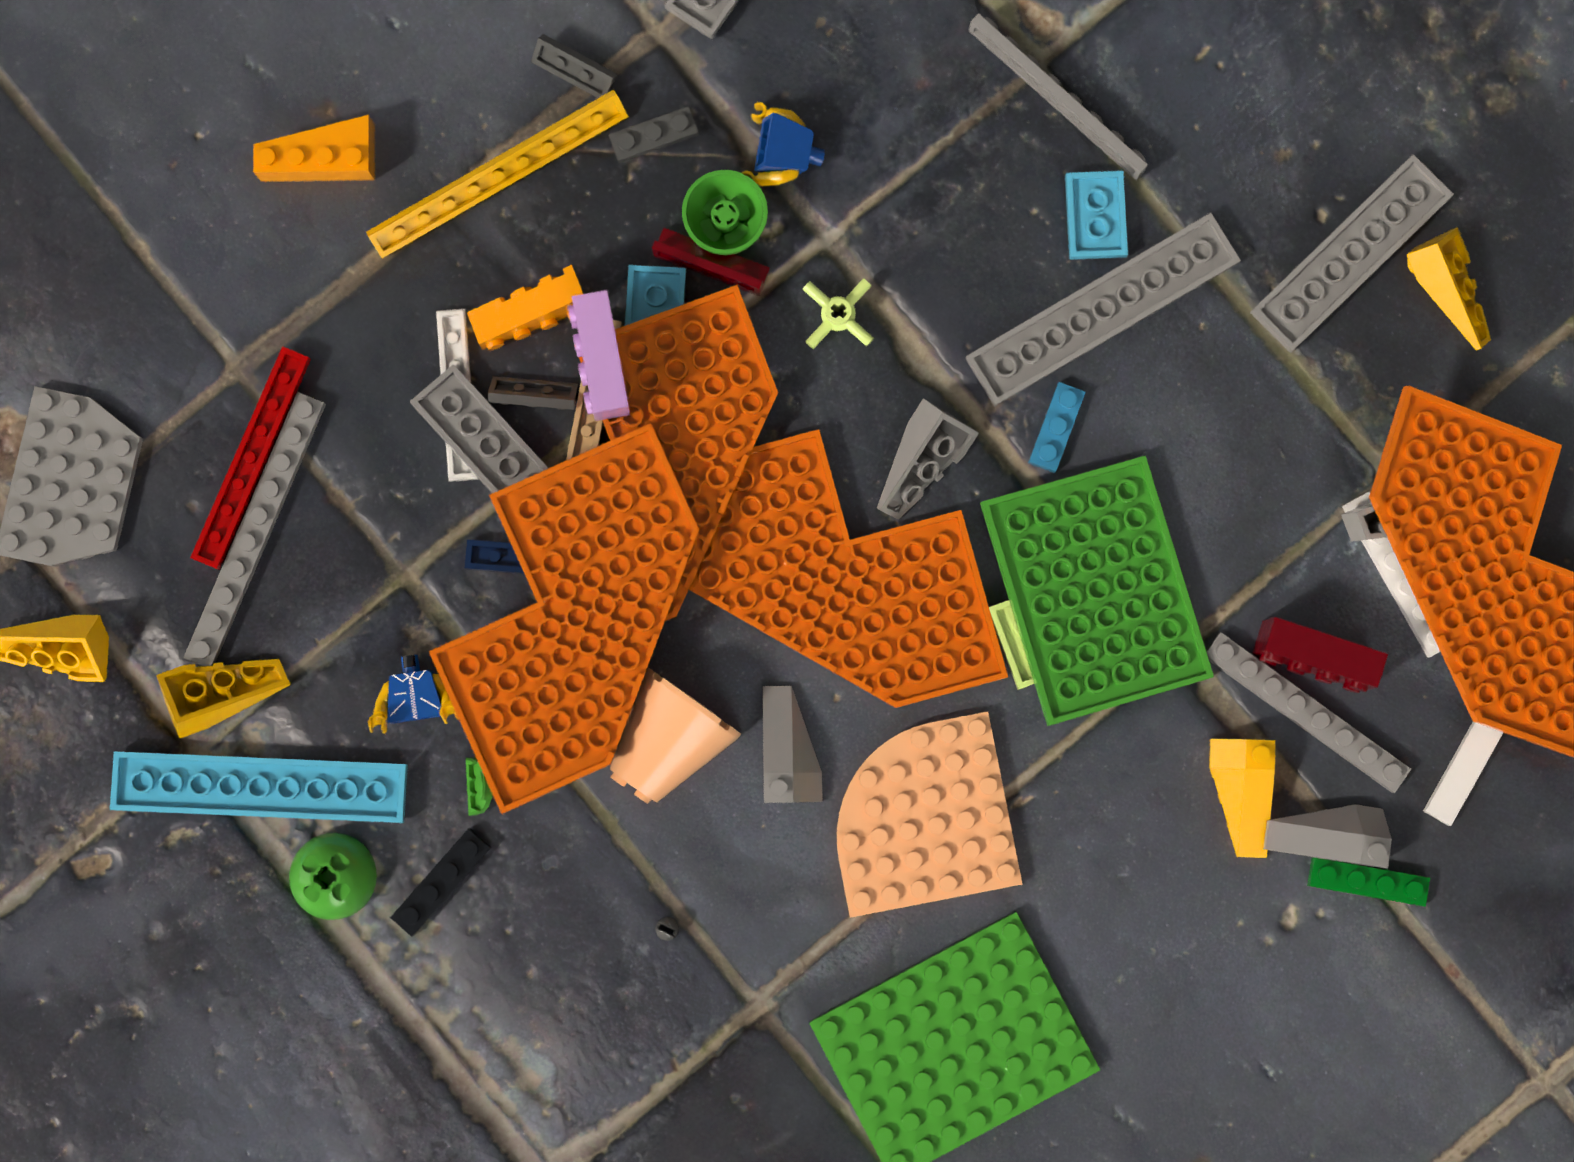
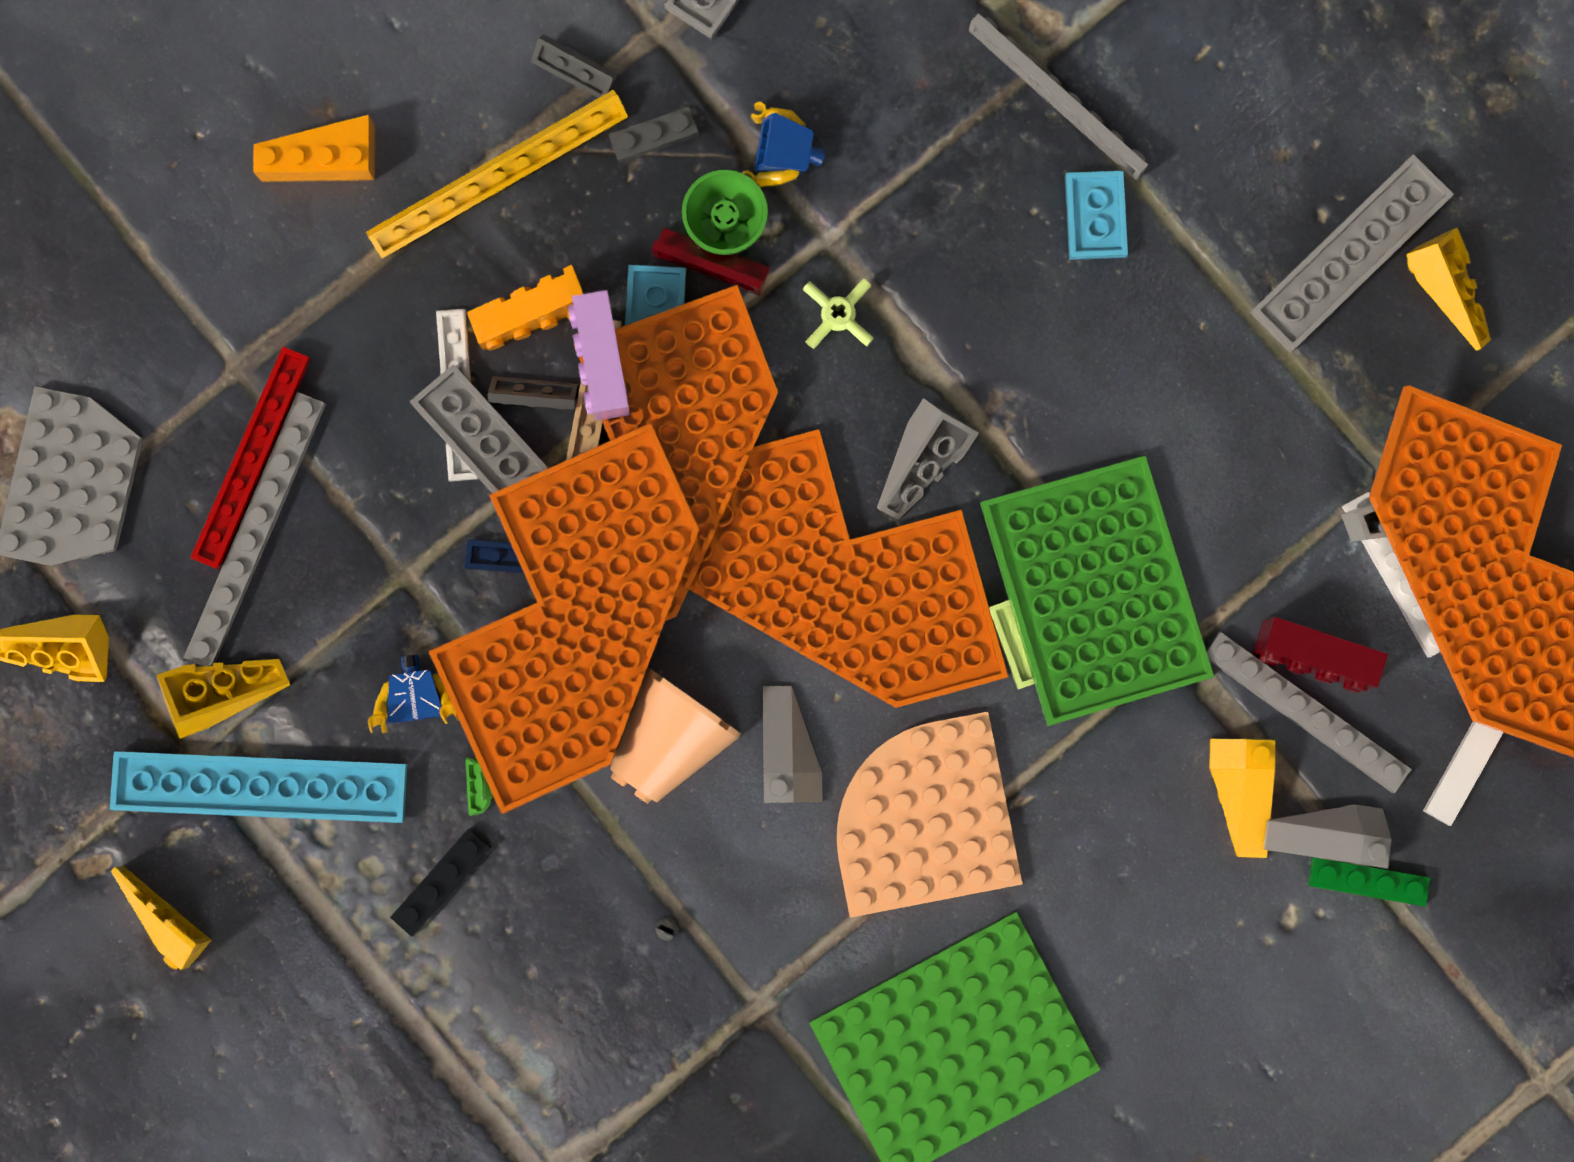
bright green piece [289,833,377,920] -> none
light grey plate [965,213,1241,407] -> none
dark azure plate [1028,382,1086,473] -> none
none -> yellow wedge [111,866,212,970]

